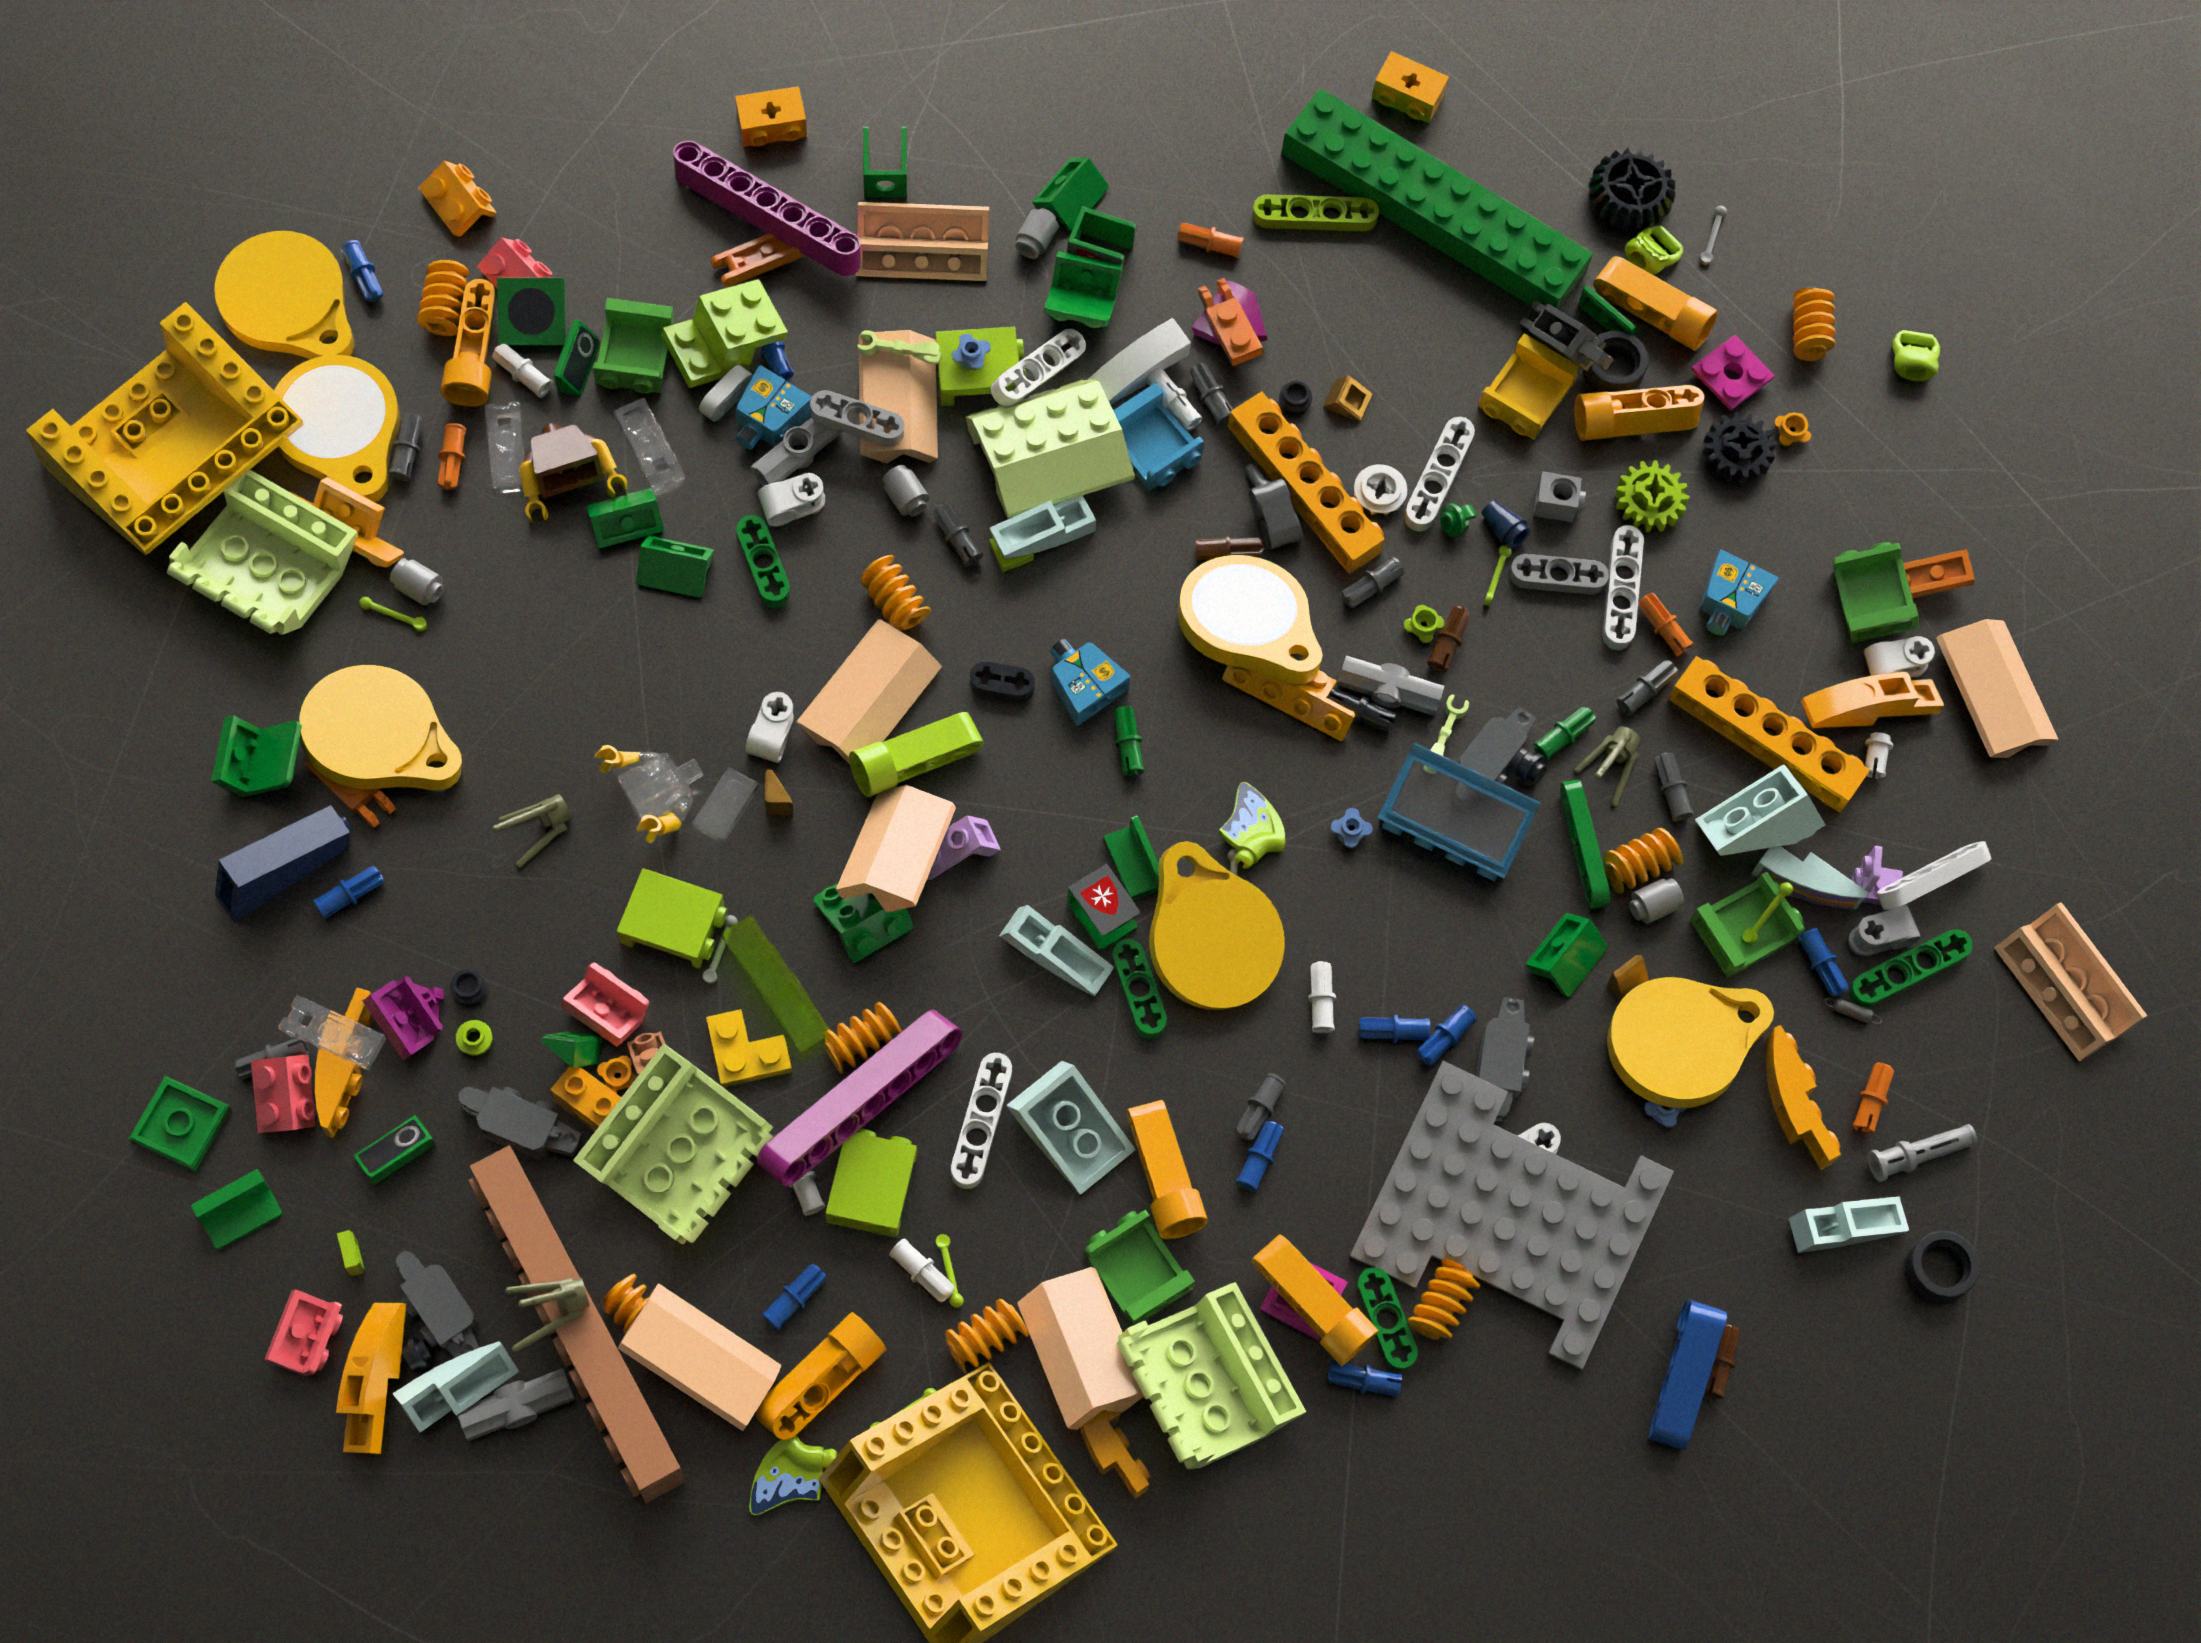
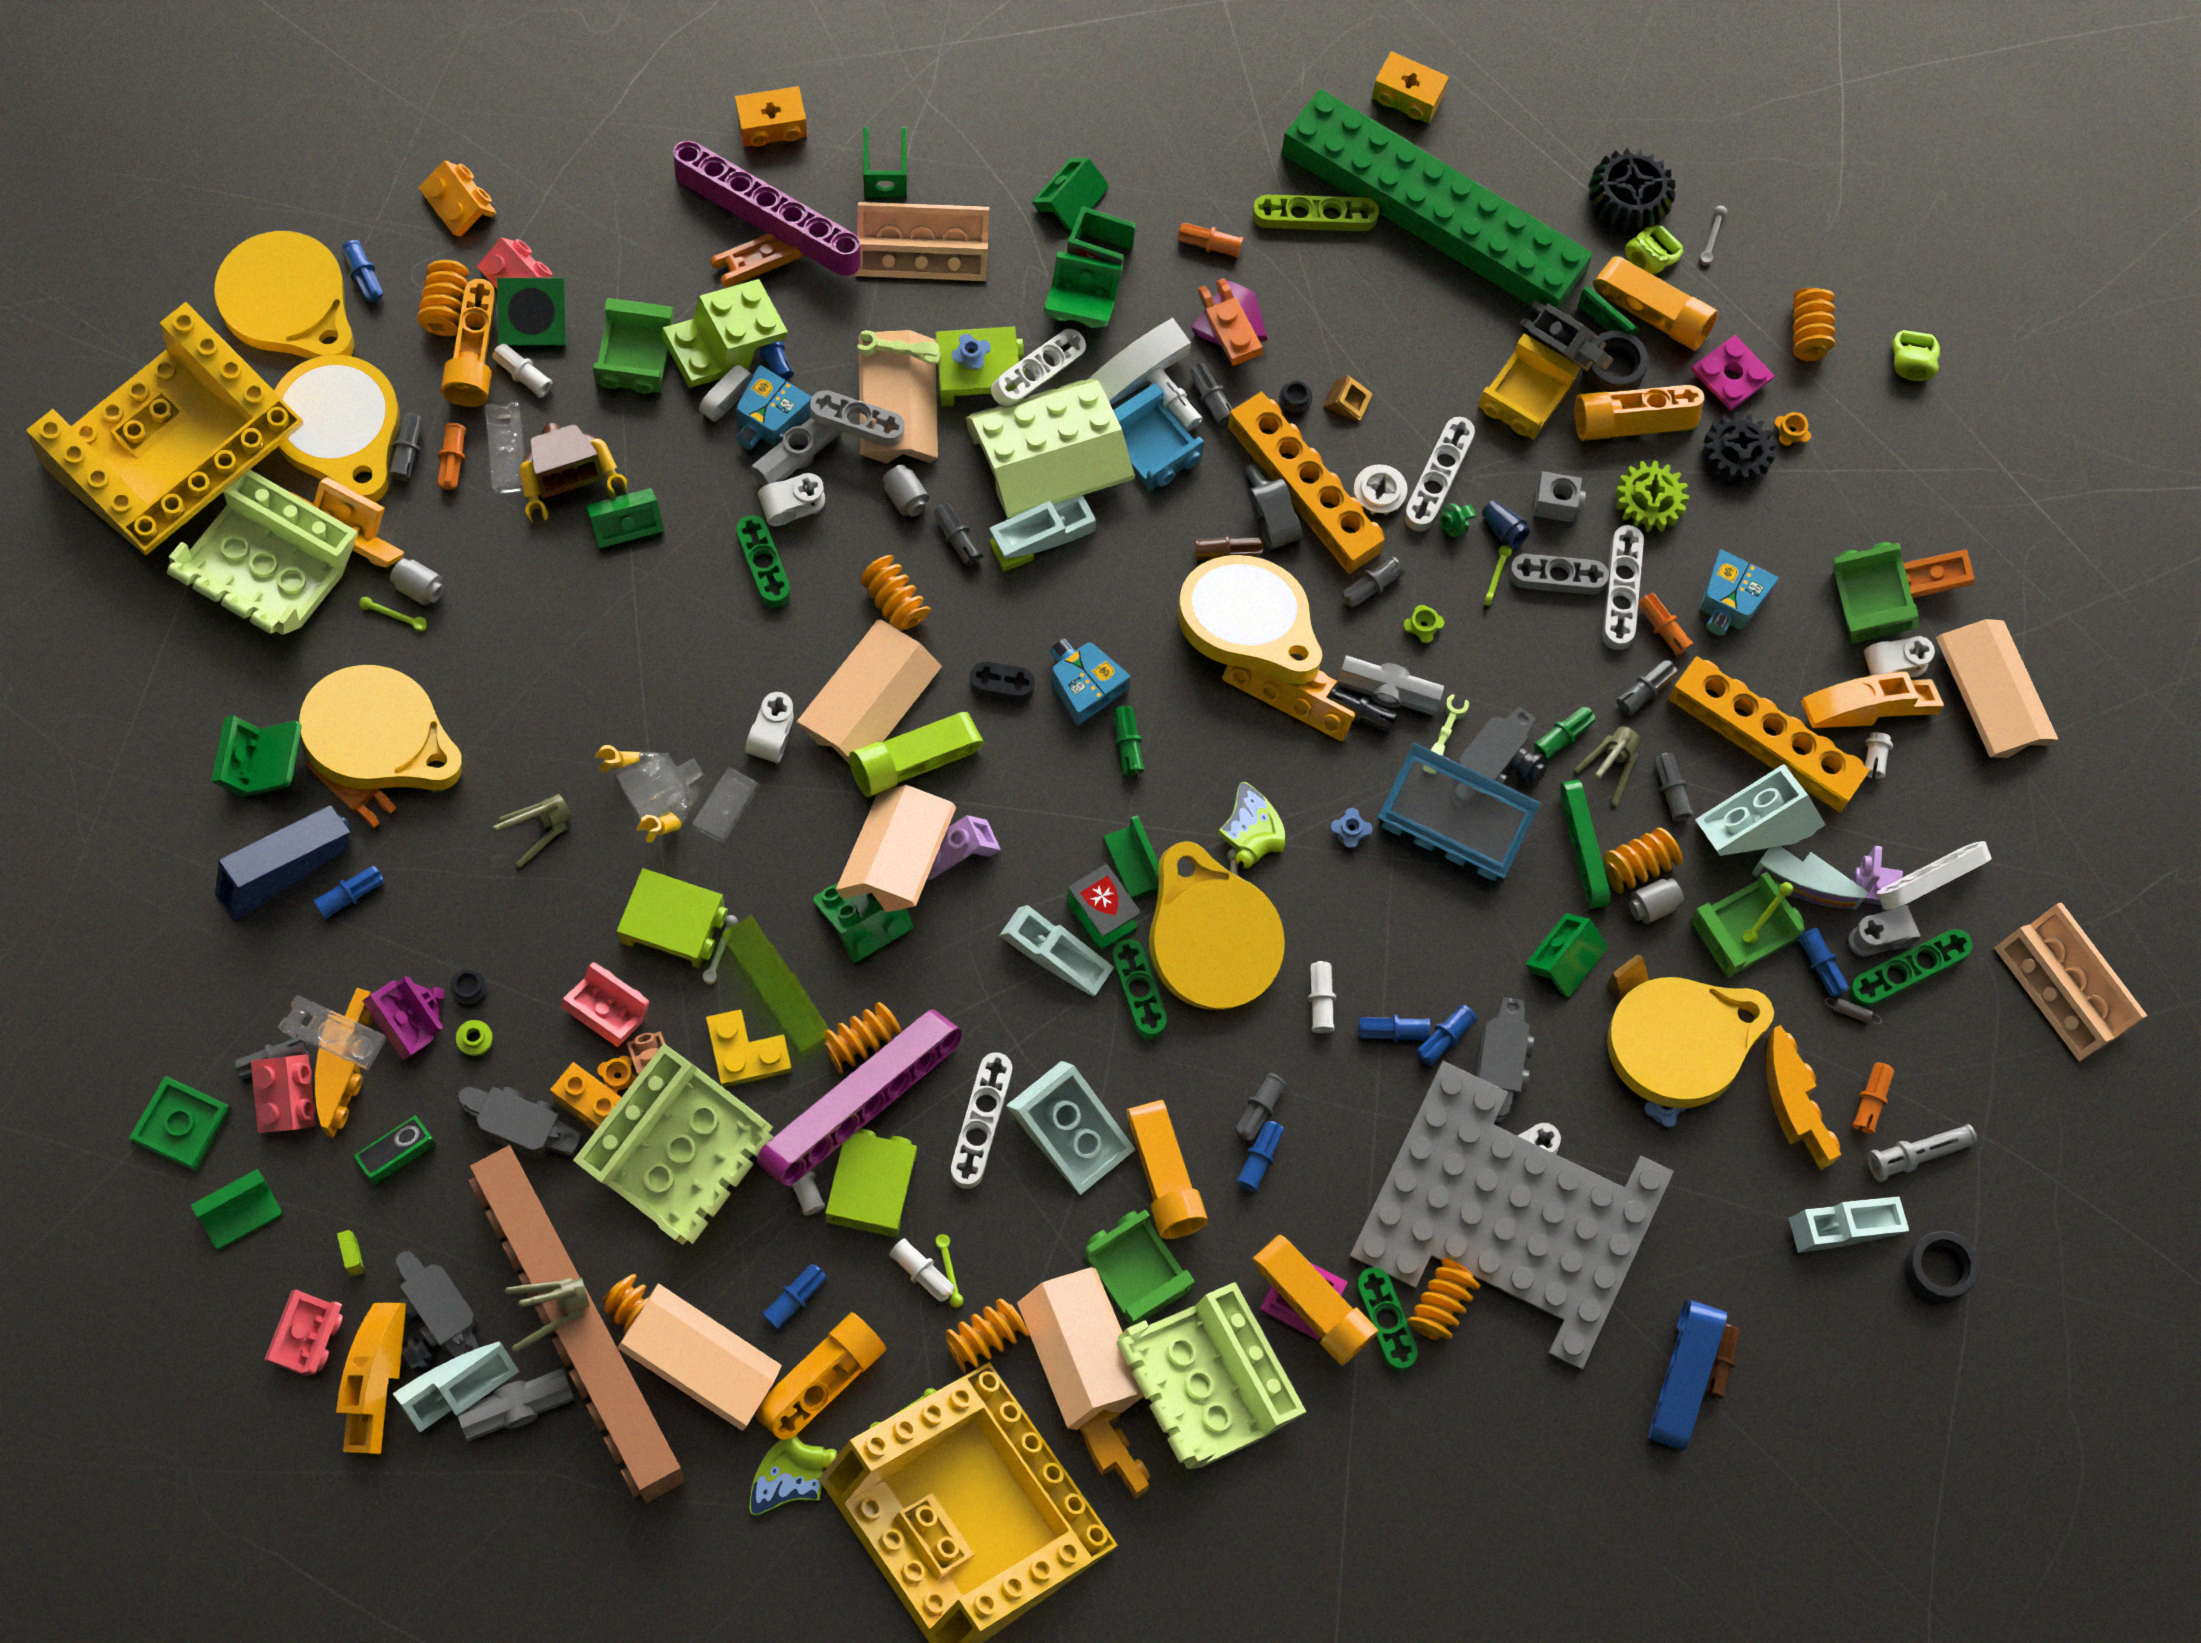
green slope [541,1031,602,1068] -> none
slope [553,319,600,397] -> none
clear plate [614,398,685,492] -> none
green panel [636,535,715,598] -> none
pearl gold slope [765,770,794,815] -> none
light grey brick [1015,208,1059,259] -> none
blue axle [1327,1361,1402,1398] -> none
reddish brown axle [1427,605,1470,672] -> none

